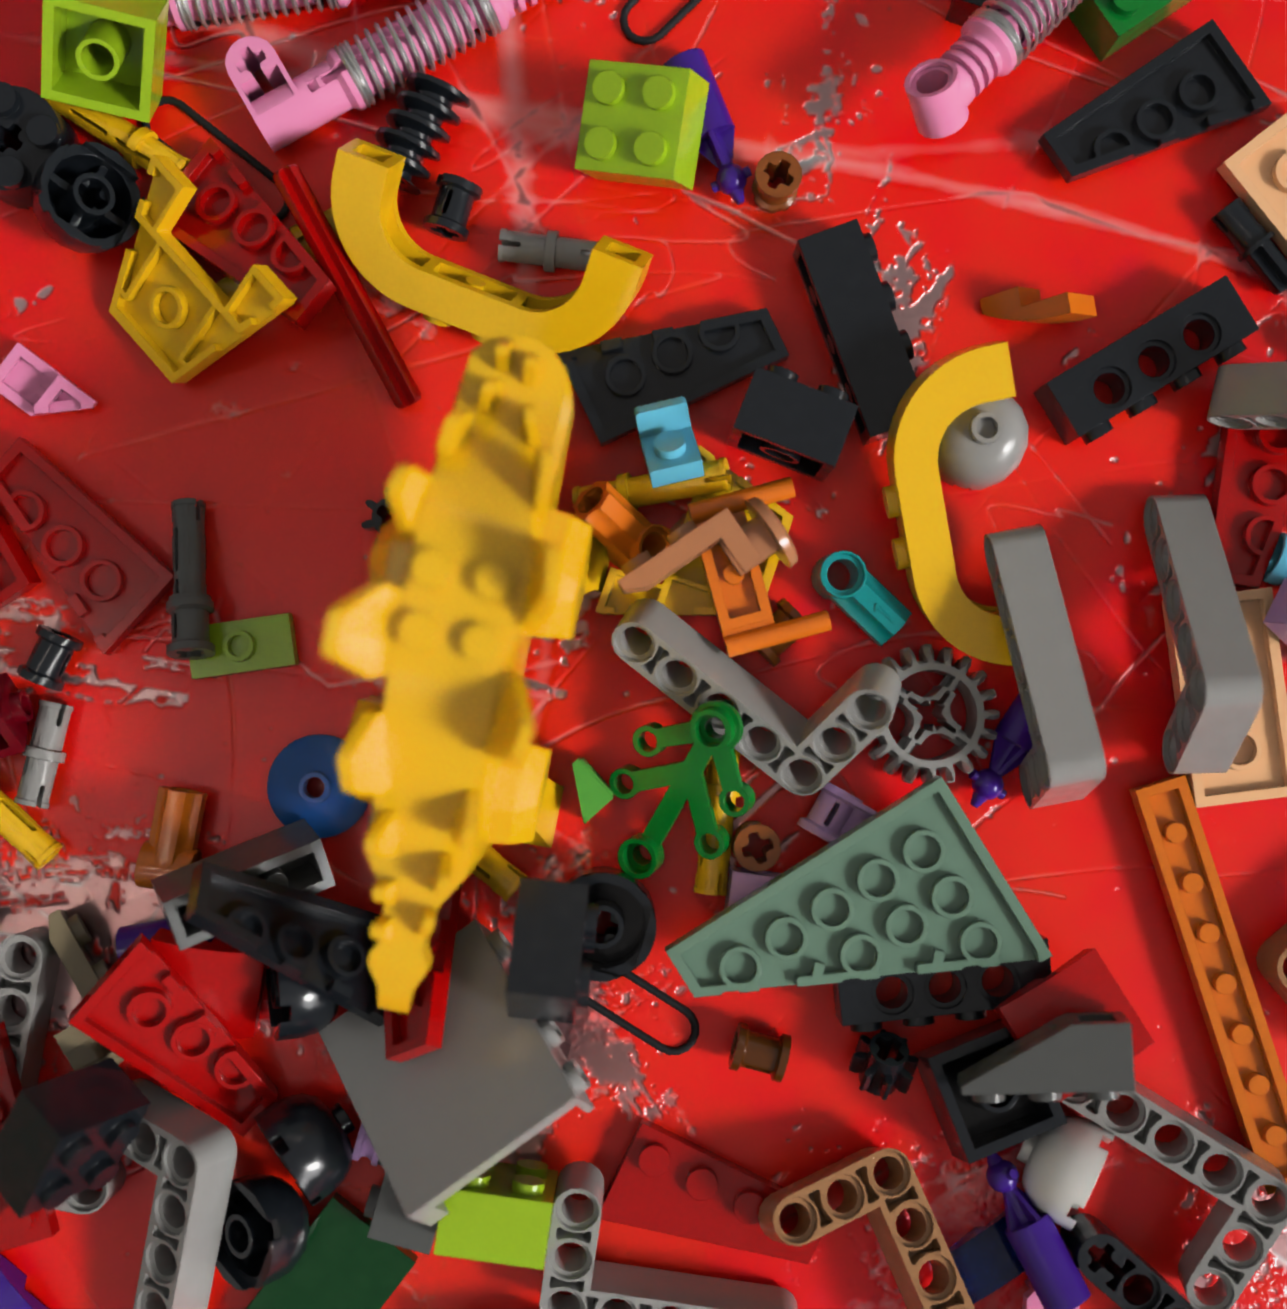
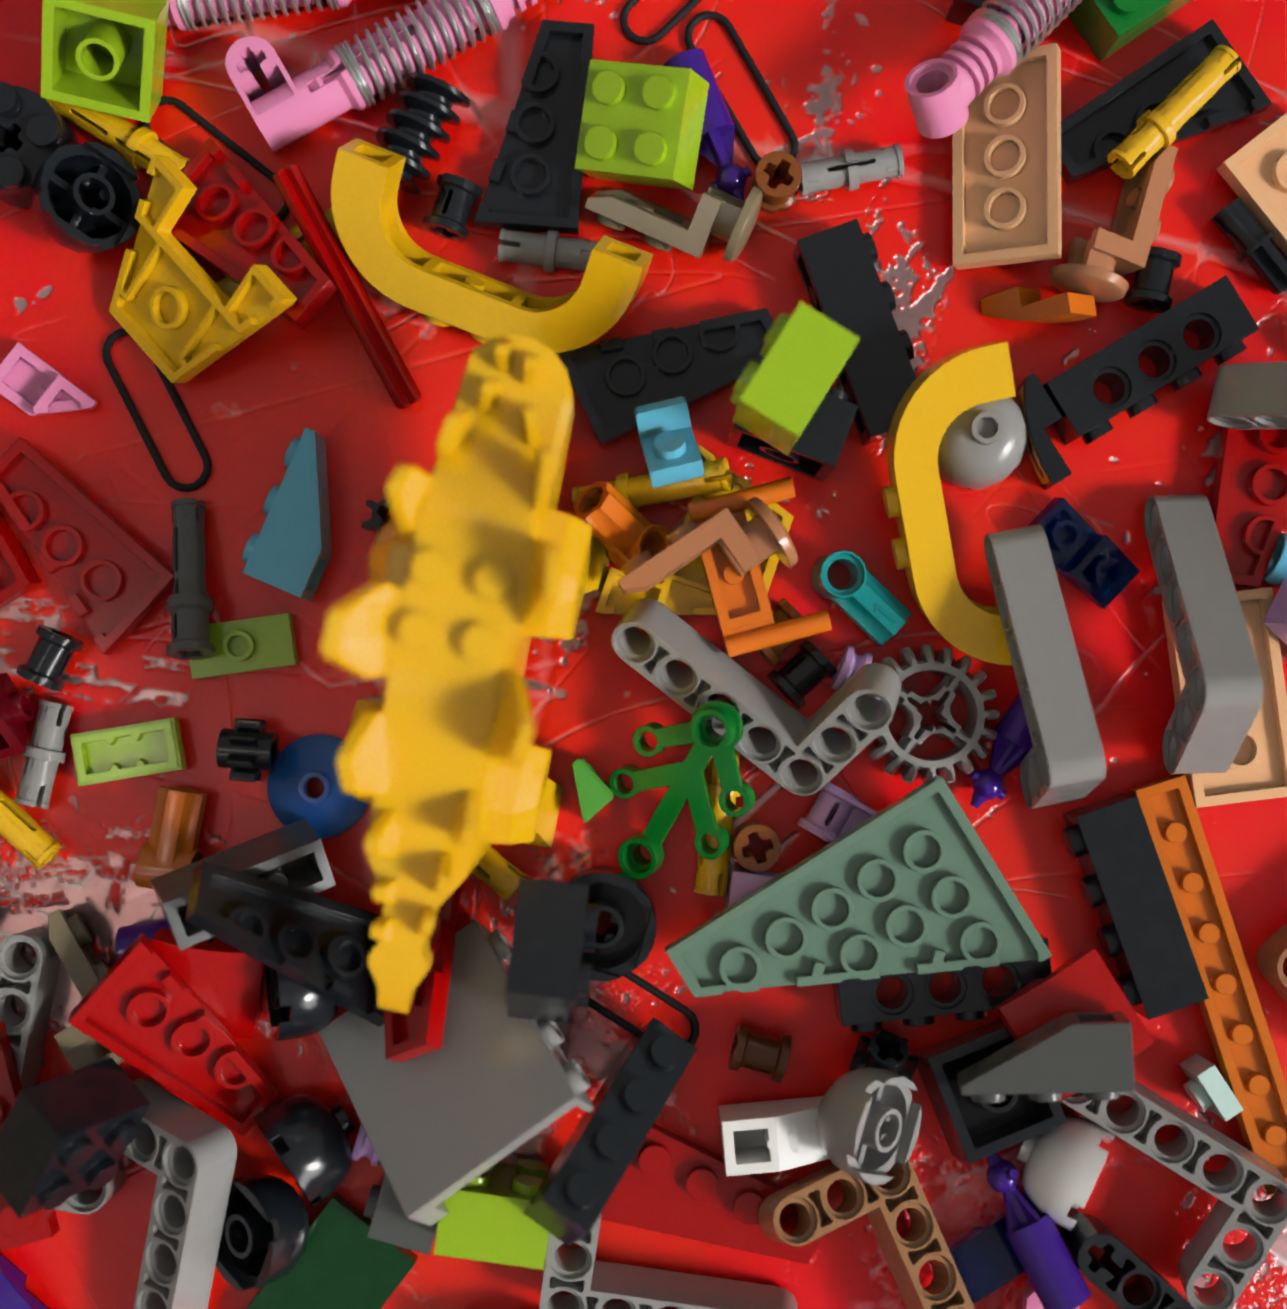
none -> lime plate [70,717,187,787]
none -> black piece [102,328,212,492]
none -> black gear [216,718,279,782]
none -> medium azure slope [242,427,332,601]
none -> black wing [474,20,595,235]
none -> black brick [523,1017,697,1246]
none -> dark tan piece [584,185,763,262]
none -> black piece [684,11,798,165]
none -> white slope [718,1096,829,1176]
none -> lime brick [730,301,860,456]
none -> black bush [767,640,837,709]
none -> light grey pin [798,143,904,197]
none -> light grey cylinder [818,1067,922,1186]
none -> lavender bush [831,645,873,690]
none -> light nougat plate [952,43,1062,270]
none -> black slope [1018,373,1072,490]
none -> clear blue slope [1028,497,1140,609]
none -> nougat piece [1050,145,1178,302]
none -> black brick [1062,793,1209,1020]
none -> yellow pin [1107,44,1242,180]
none -> black bush [1123,246,1182,313]
none -> light aqua plate [1179,1053,1244,1122]

